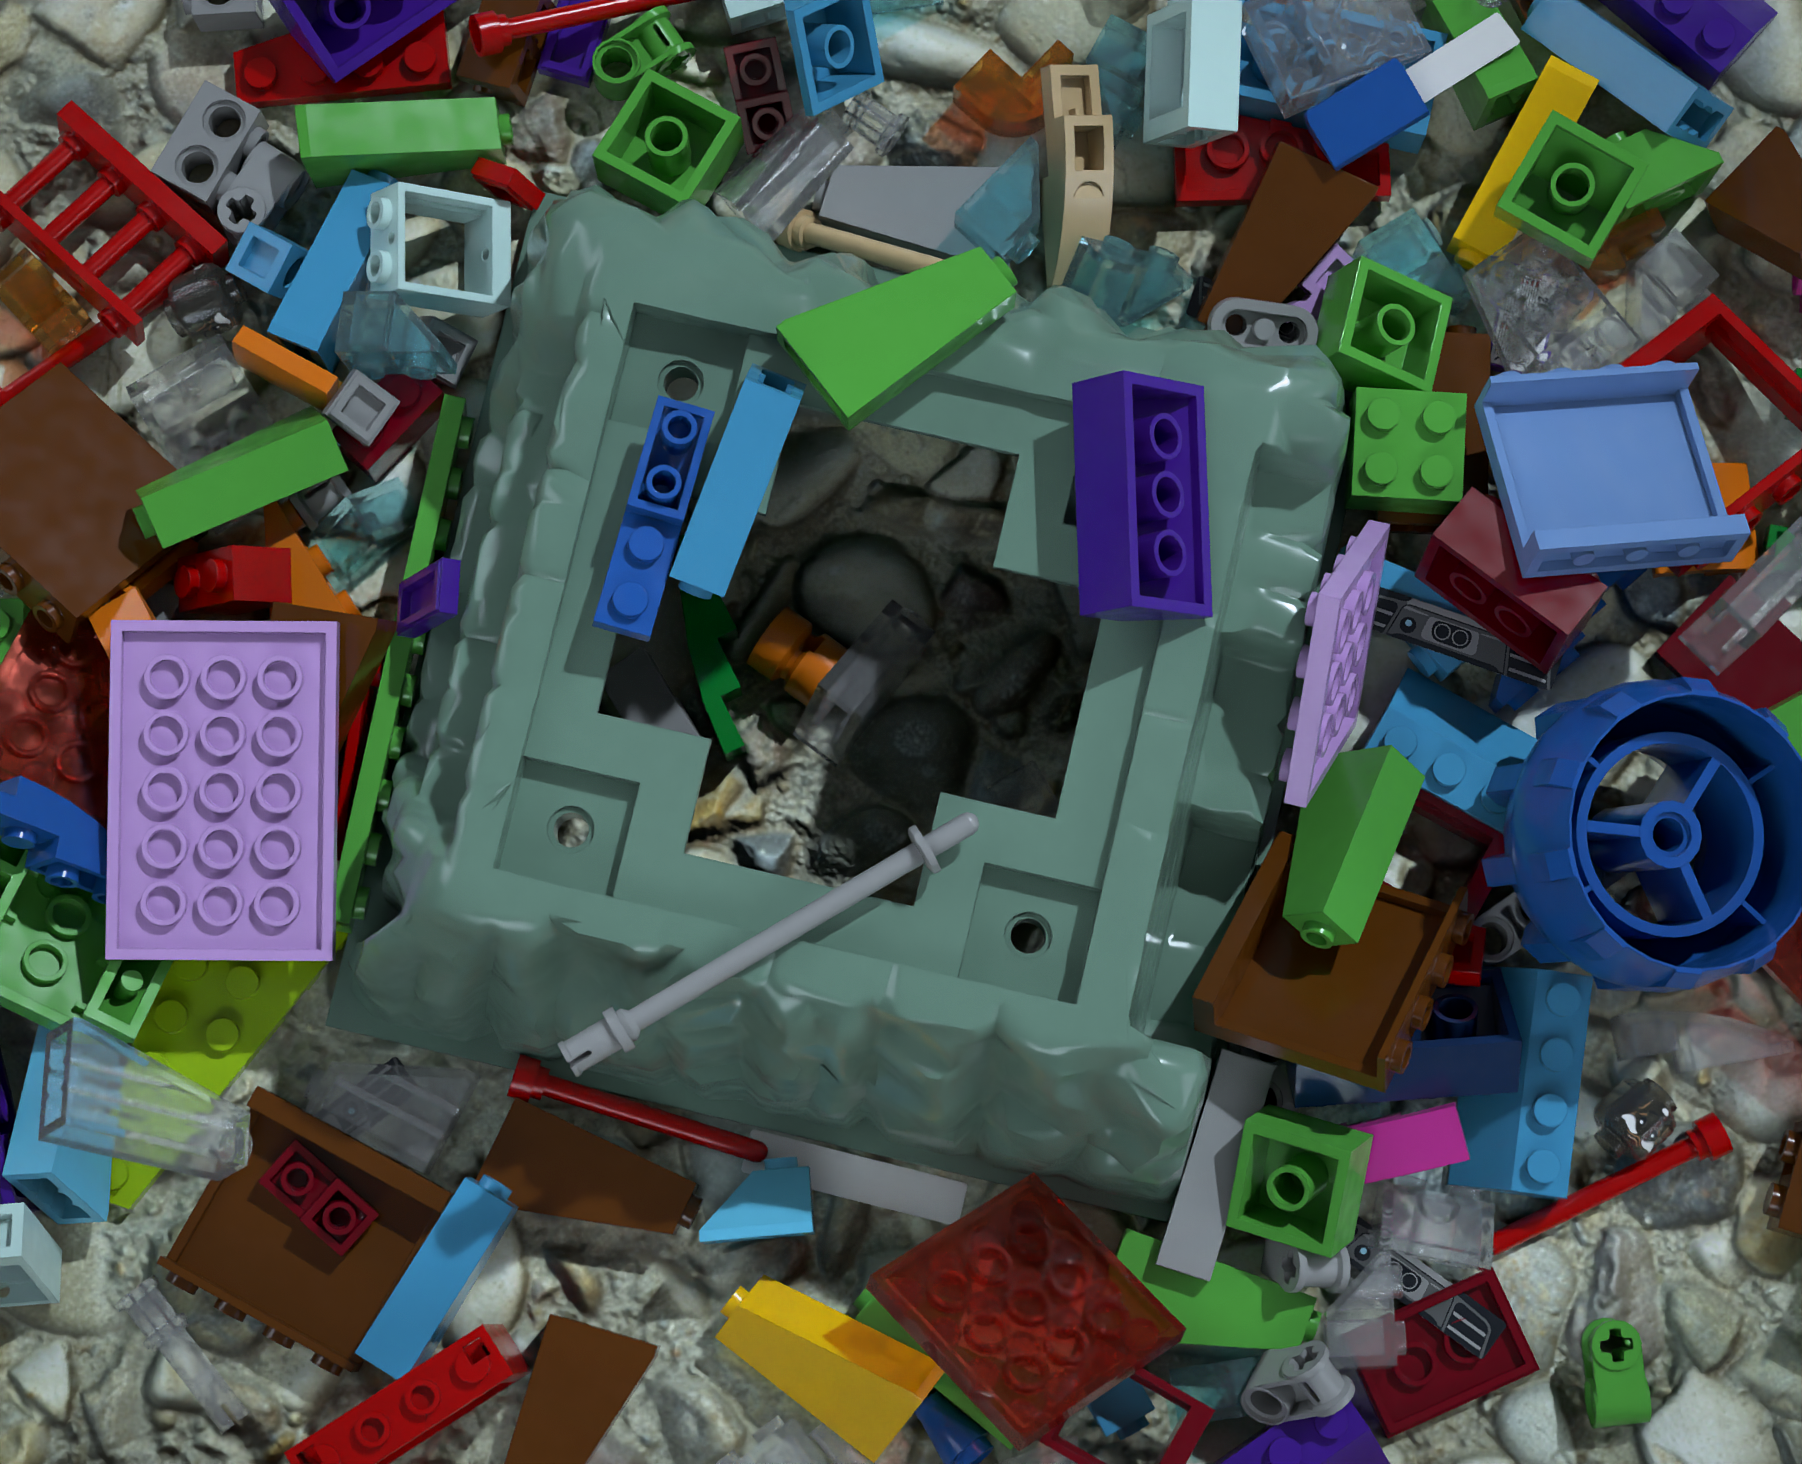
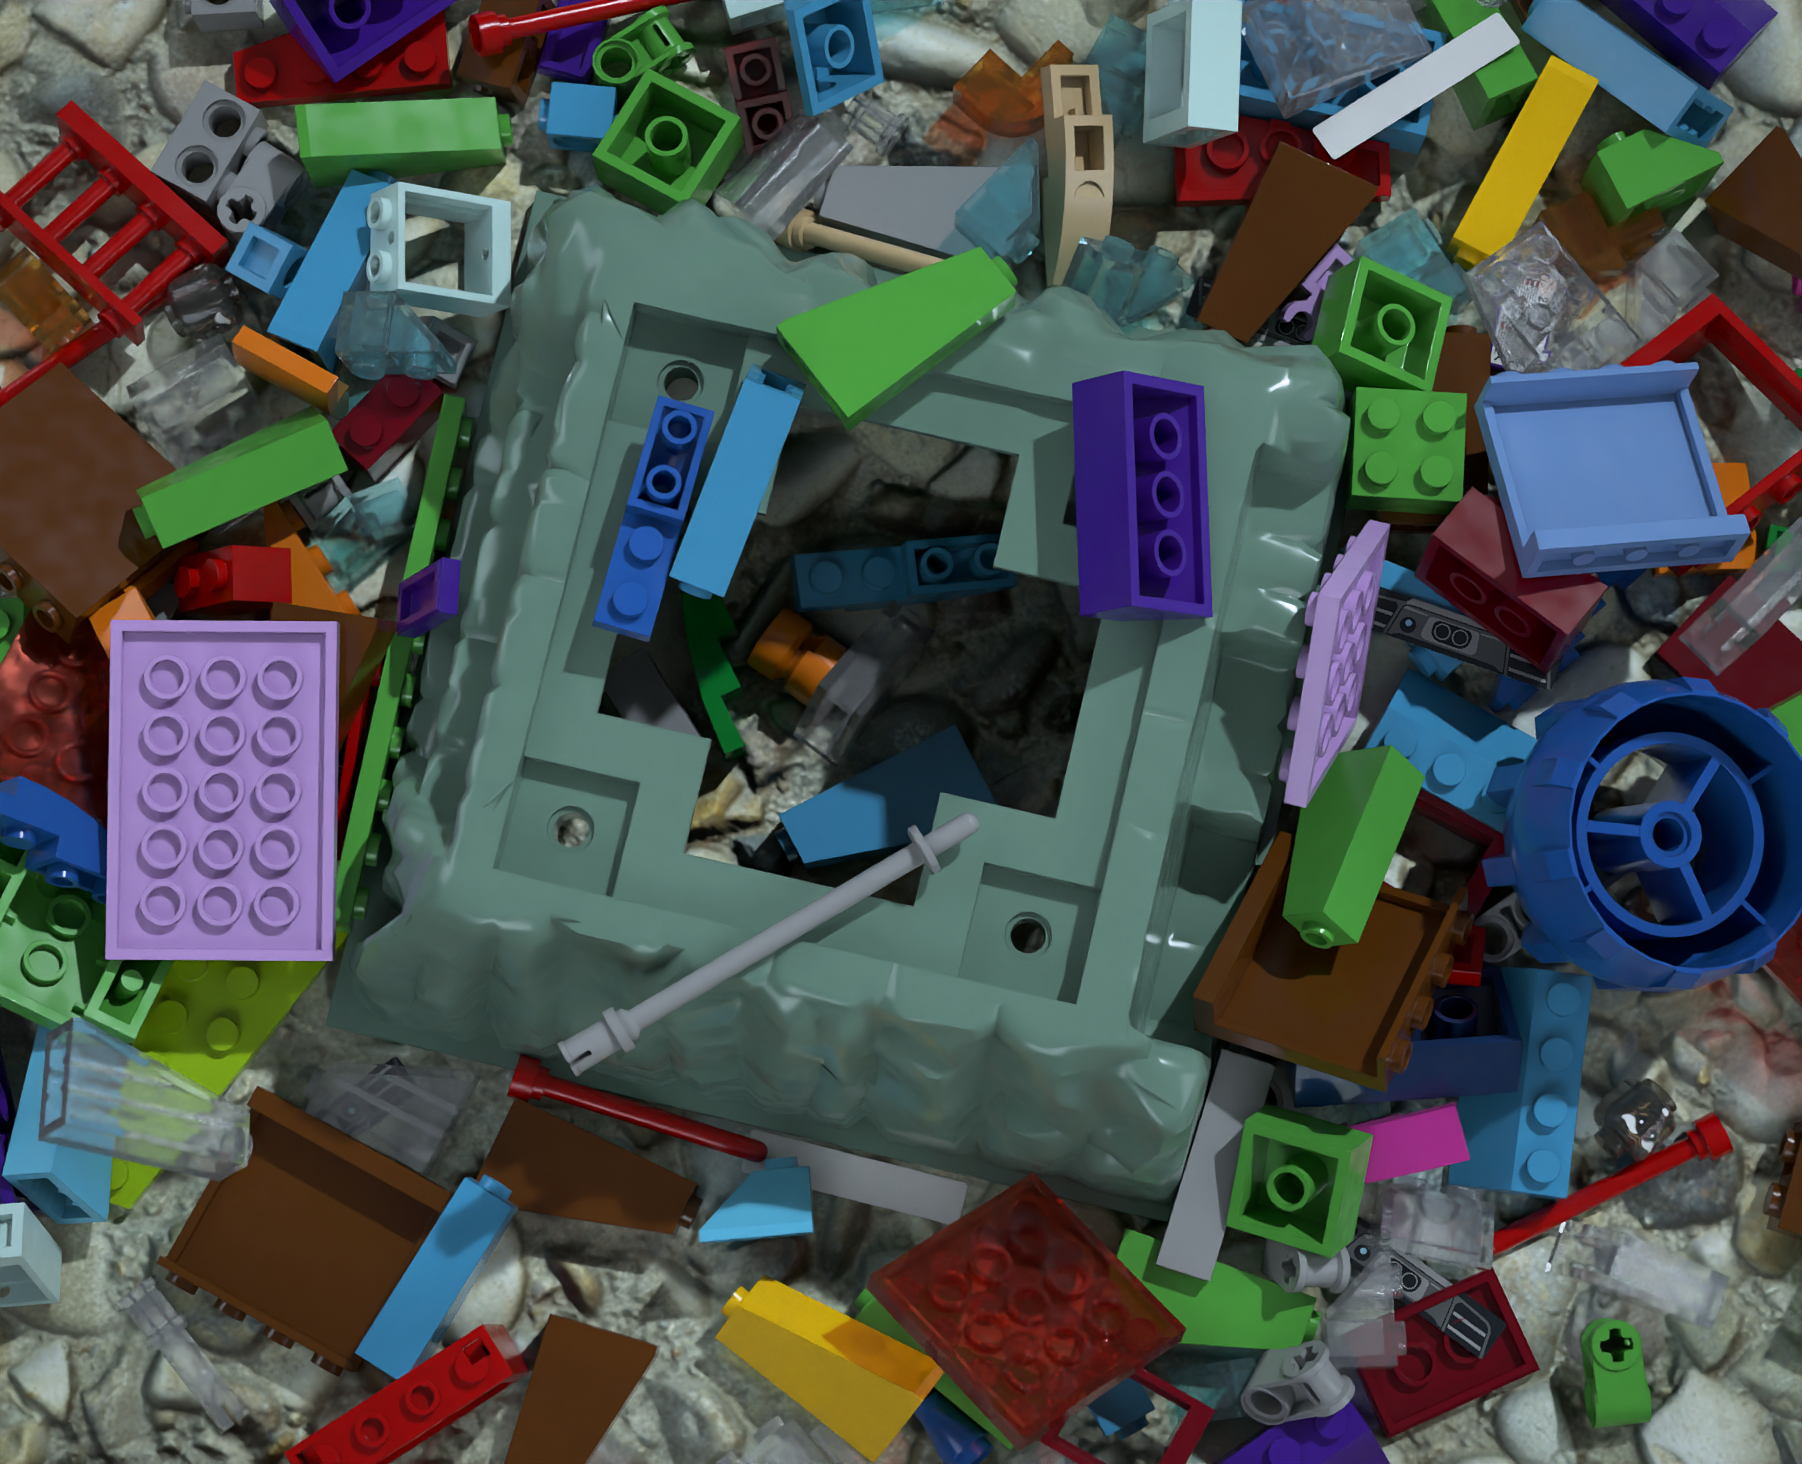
dark red slope [258,1138,379,1257] -> none
light grey tile [321,369,400,446] -> none
red tile [470,157,546,211] -> none
light grey plate [1207,297,1318,347] -> none
blue slope [1304,58,1430,171] -> none
bright green slope [1494,110,1649,270] -> none
clear slope [1609,1011,1796,1074] -> none
none -> dark azure brick [538,82,620,153]
none -> dark azure slope [775,725,997,870]
none -> dark azure slope [790,533,1017,613]
none -> clear slope [1545,1220,1730,1330]

